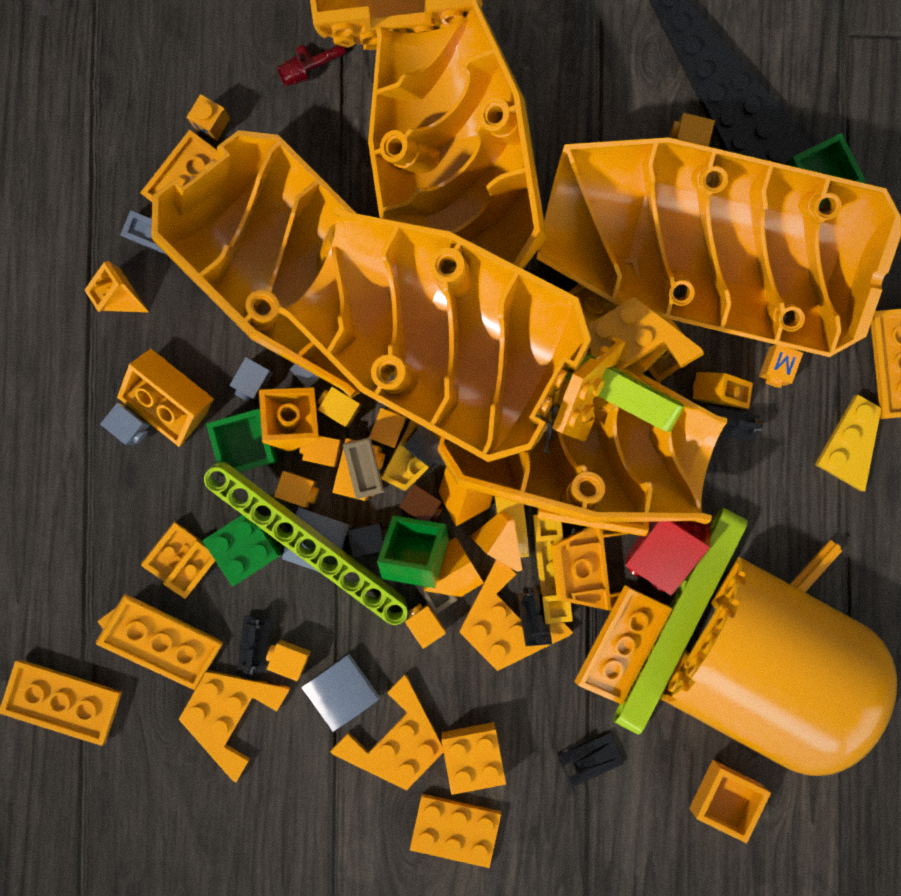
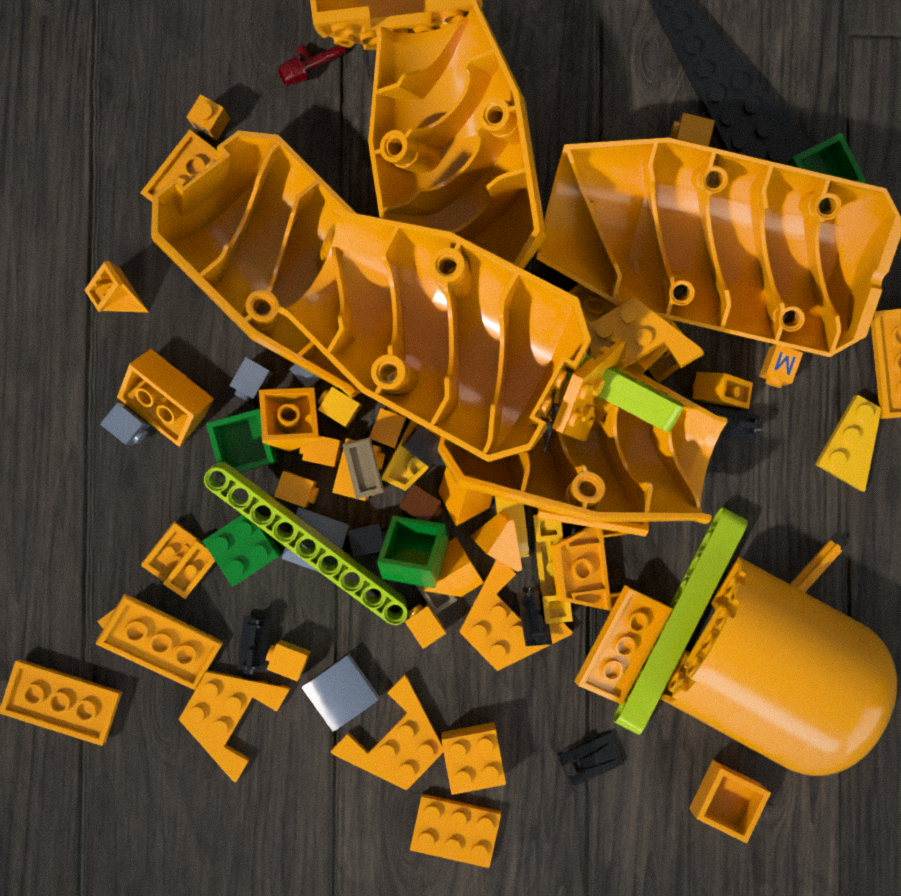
sand blue plate [120,210,167,255] -> none
slope [625,521,710,595] -> none

